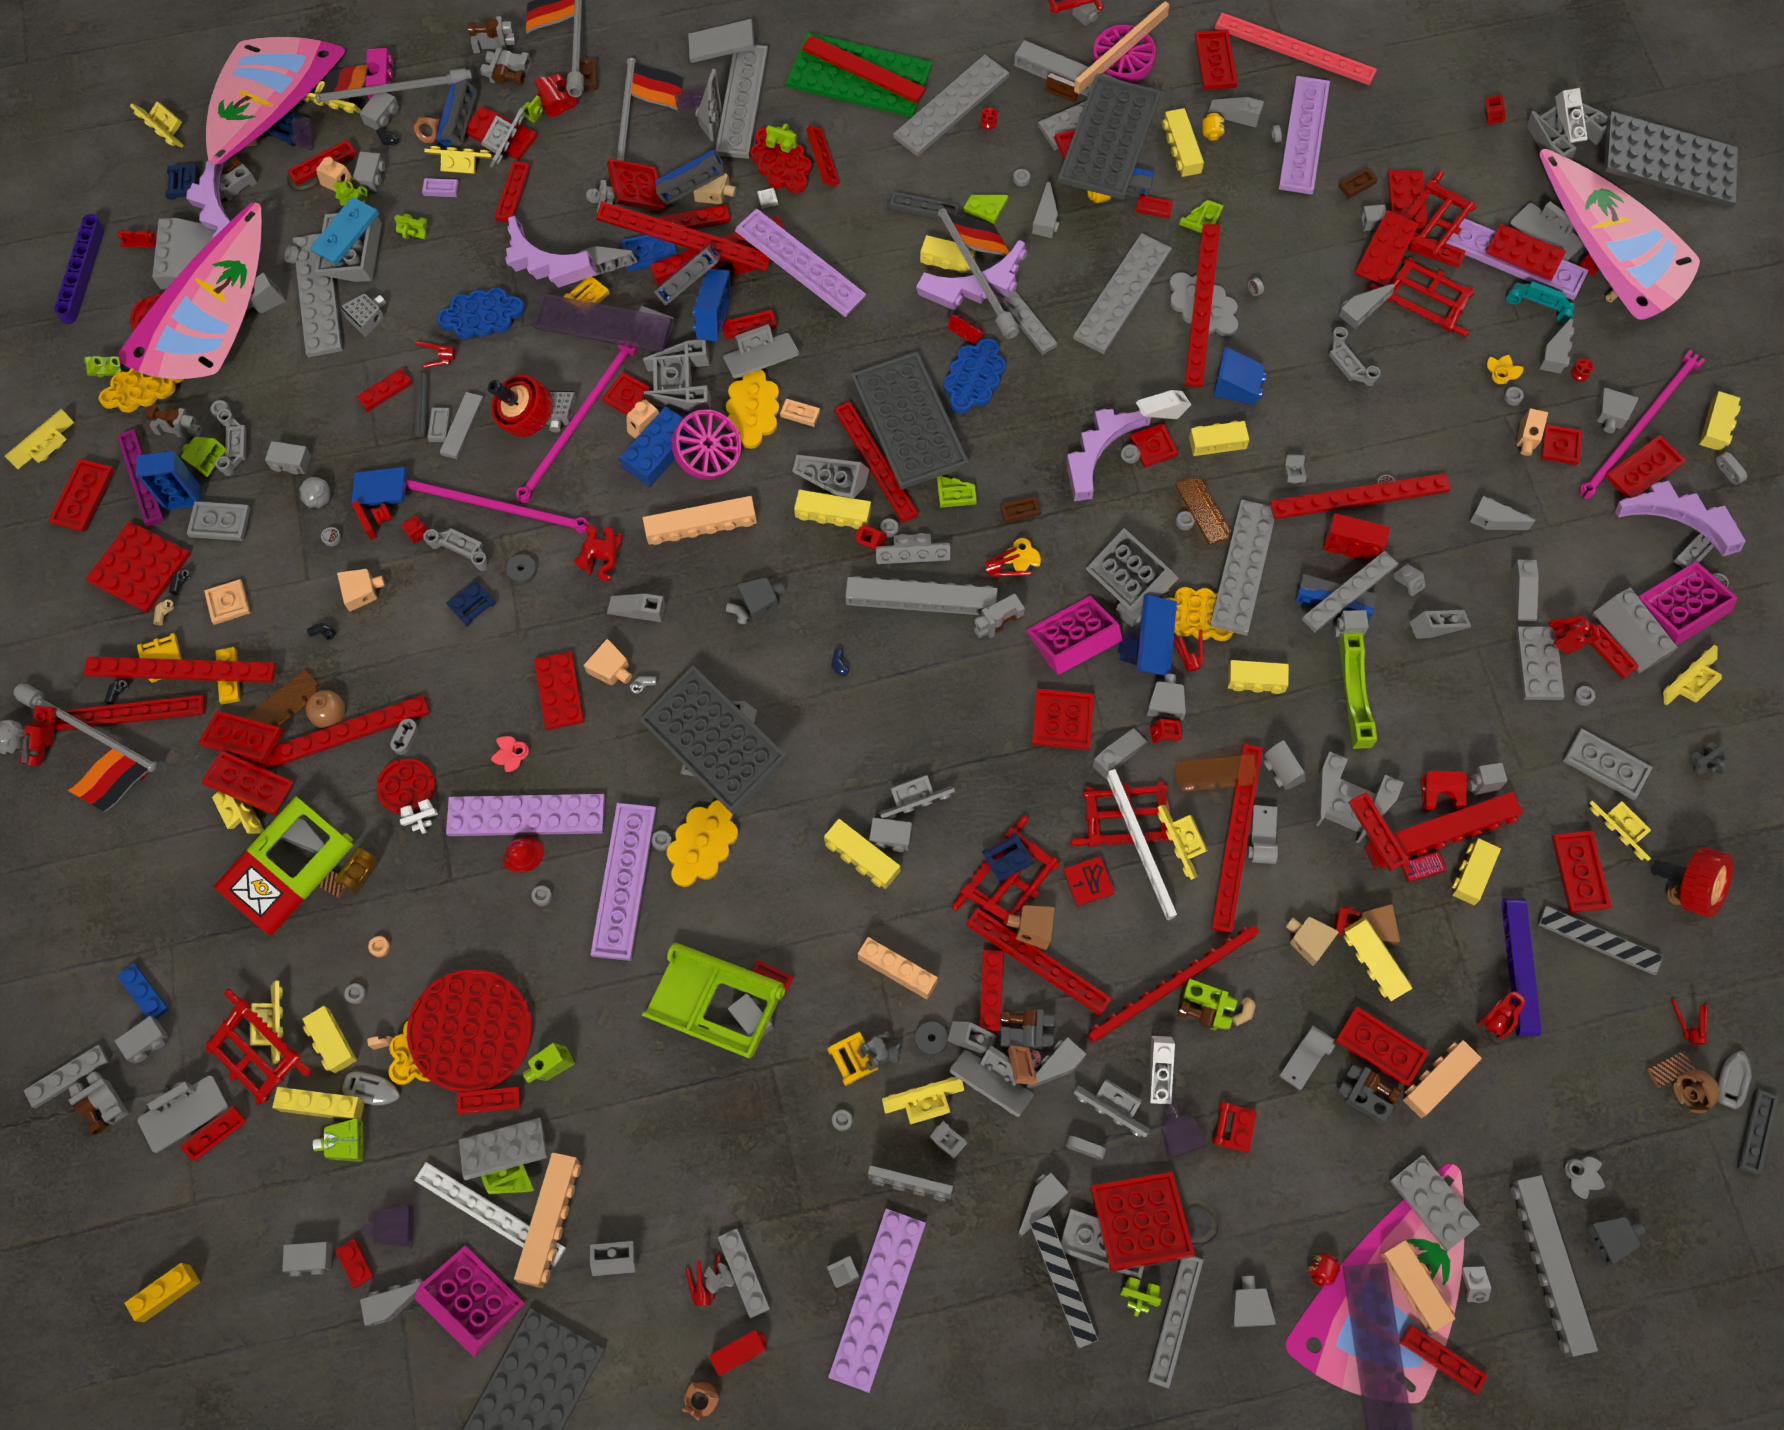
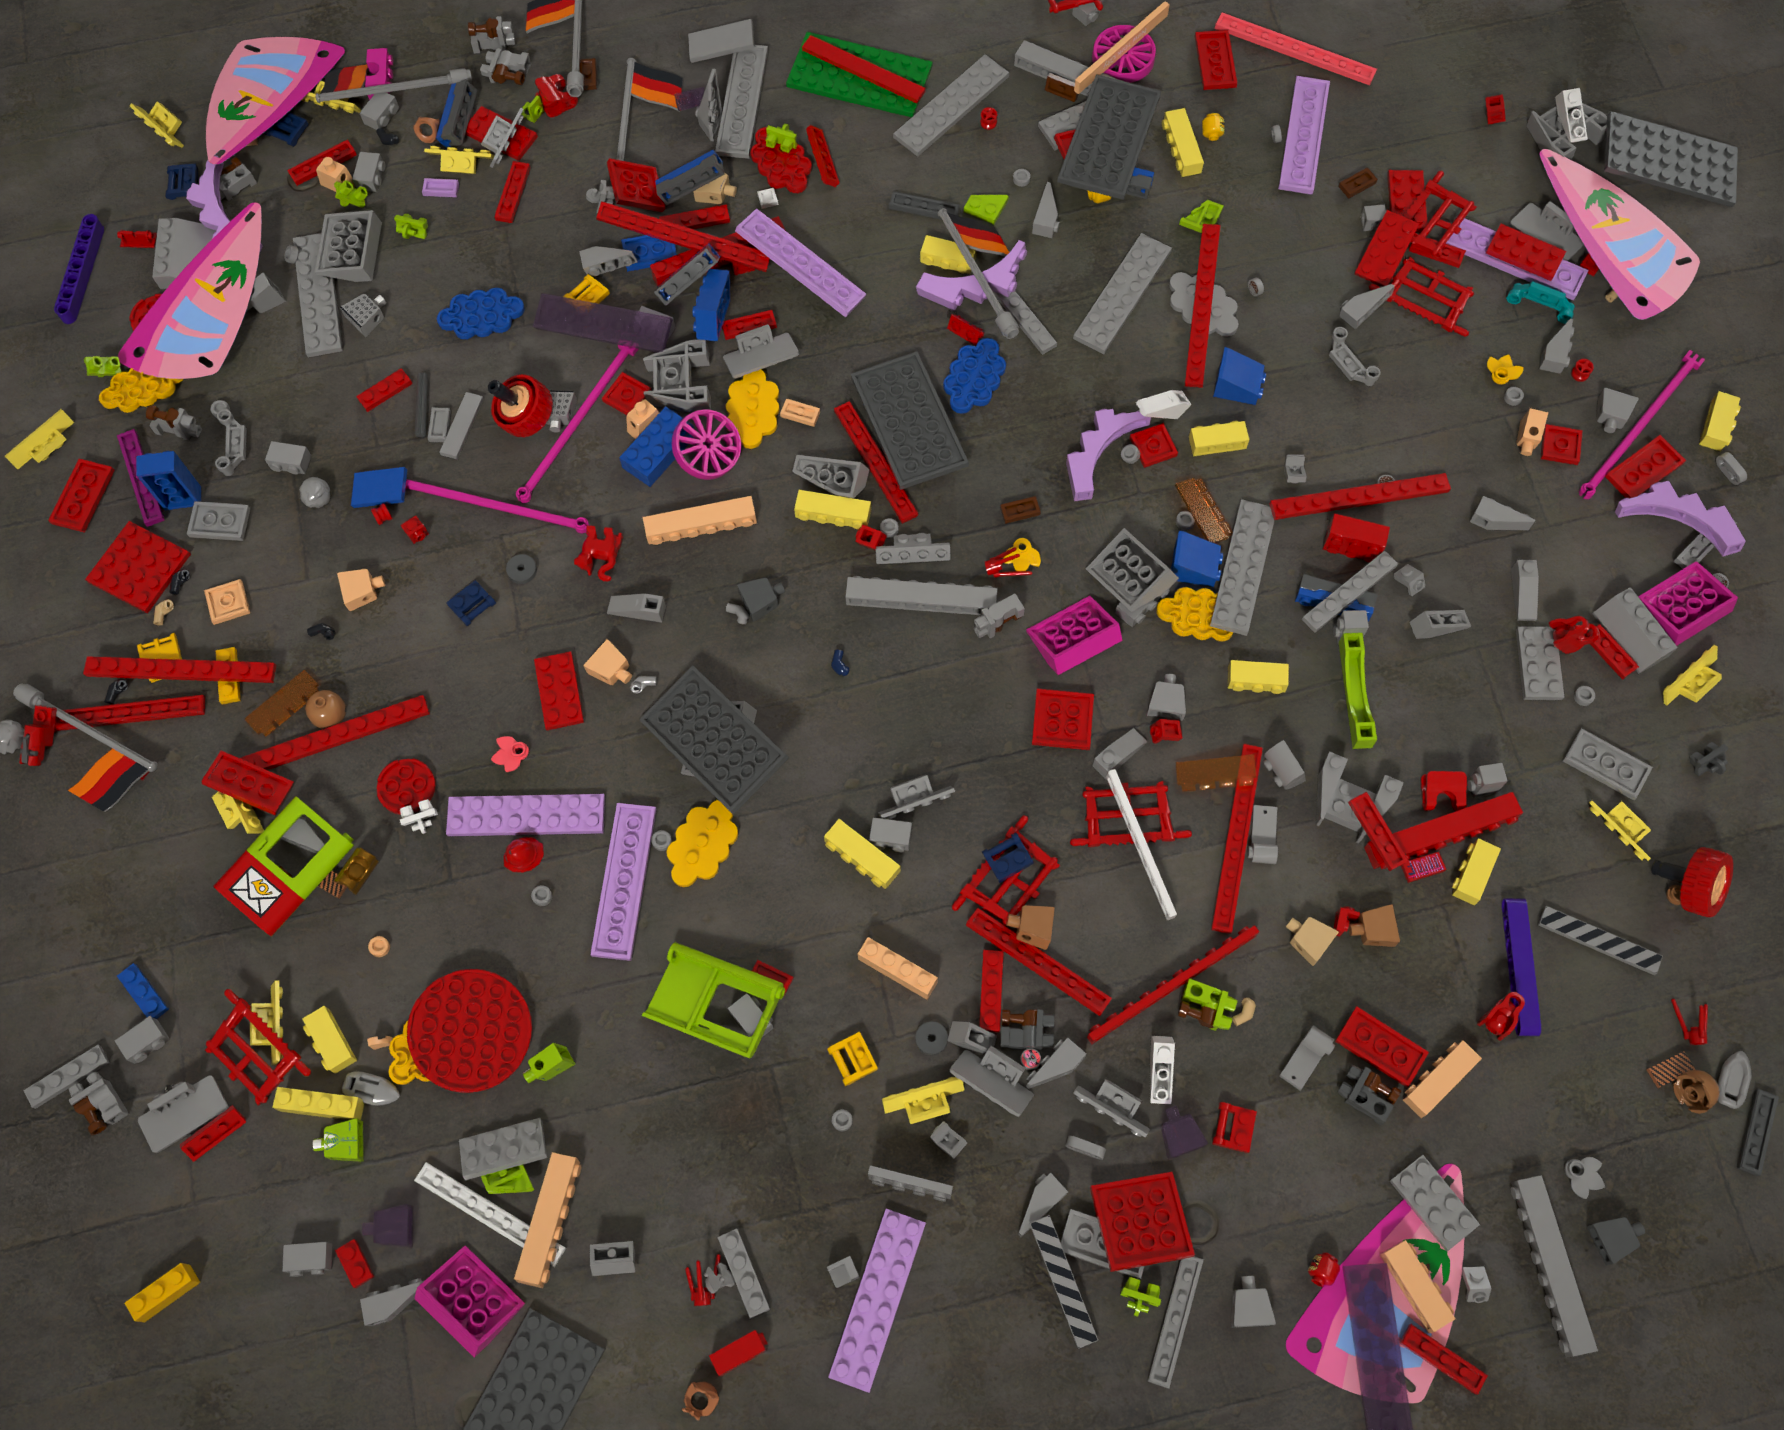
lime torso [181,437,227,477] -> none
red plate [198,711,283,764] -> none
clear purple hips [291,117,315,151] -> none
dark azure plate [309,197,379,265] -> none
light grey tile [321,527,341,547] -> none
light grey tile [344,983,366,1005] -> none
red tile [351,501,377,540] -> none
light grey beam [390,719,418,755] -> none
red plant [415,341,455,368] -> none
light grey plate [423,528,488,571] -> none
red plate [457,1087,521,1115] -> none
lavender arch [505,216,597,288] -> none
dark grey animal [857,1031,901,1071] -> none
lime wing [937,476,977,508] -> none
nougat tile [1008,1045,1037,1085] -> none
red tile [1063,857,1115,907] -> none
clear blue brick [1118,636,1139,665] -> none
red tile [1136,195,1173,219] -> none
blue tile [1136,595,1177,676] -> none
light yellow bracket [1158,805,1208,880] -> none
red plant [1173,629,1204,672] -> none
light grey slope [1208,97,1264,128] -> none
light yellow brick [1343,917,1412,1001] -> none
red plate [1552,831,1612,913] -> none
none -> blue slope [1171,531,1223,587]

